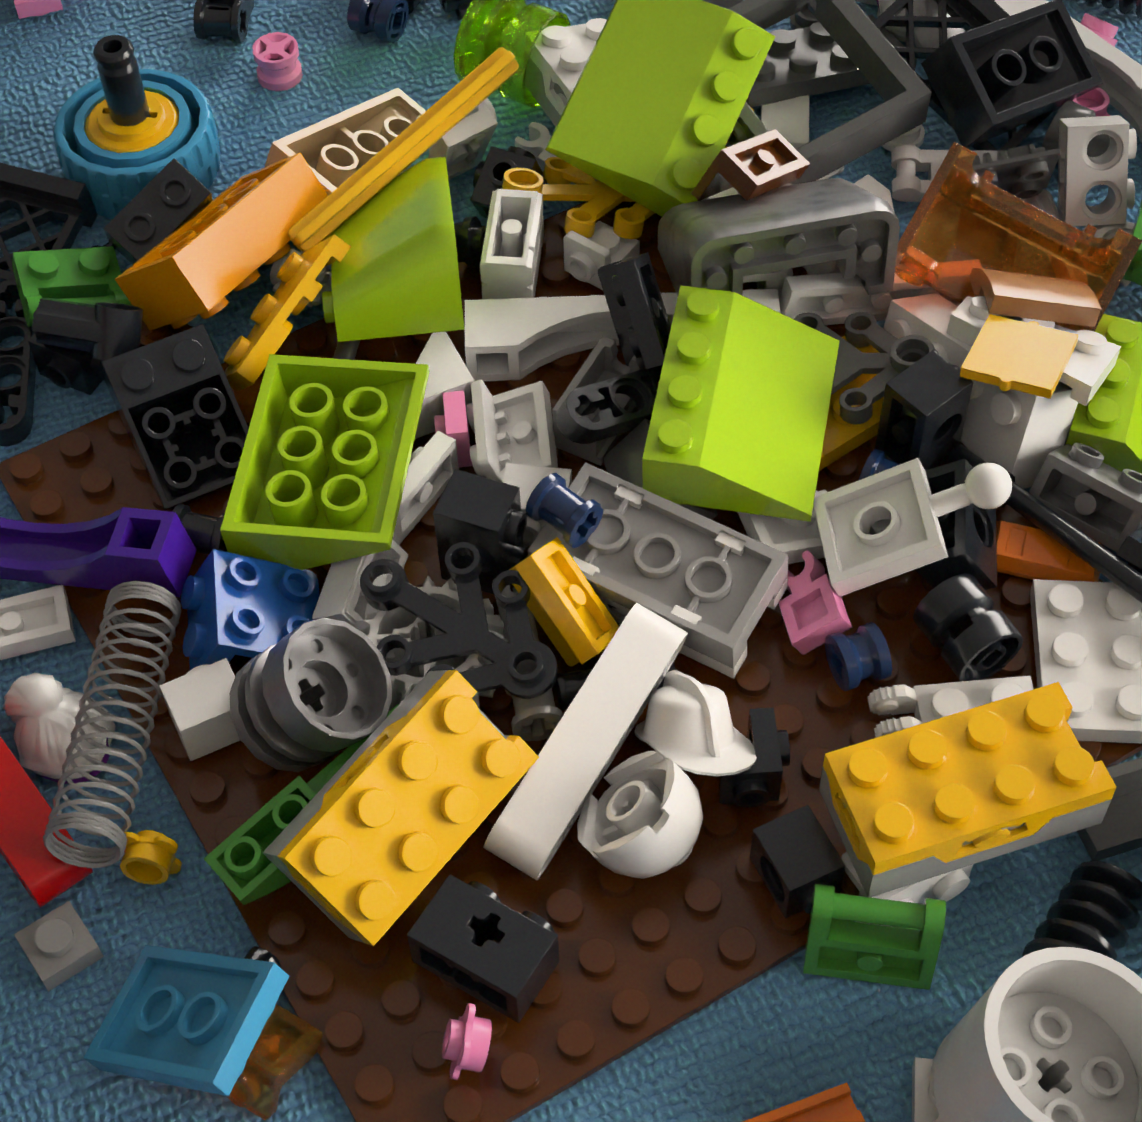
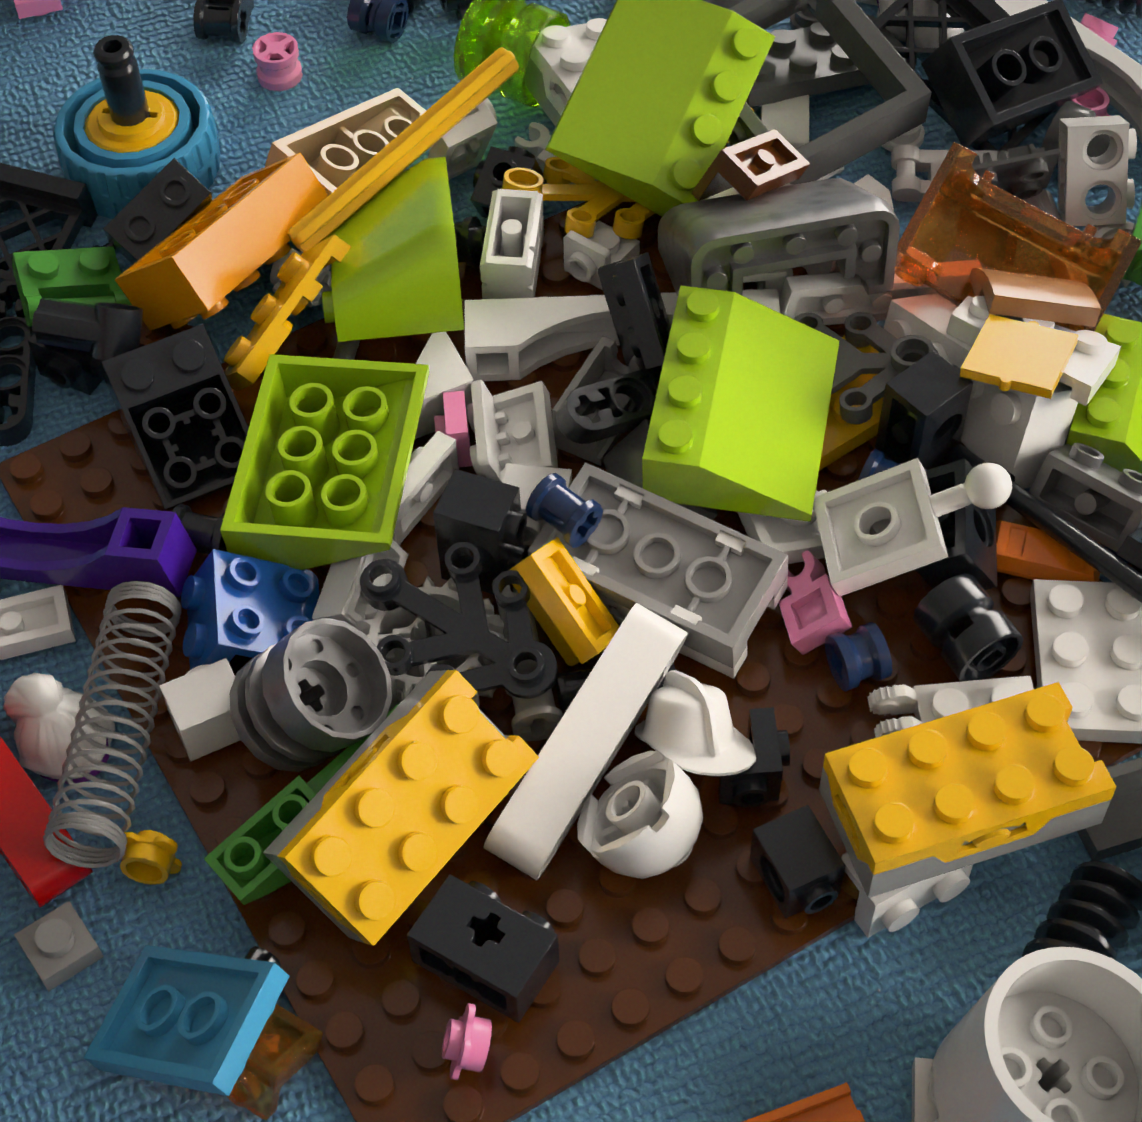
bright green plate [803,884,946,990] -> none

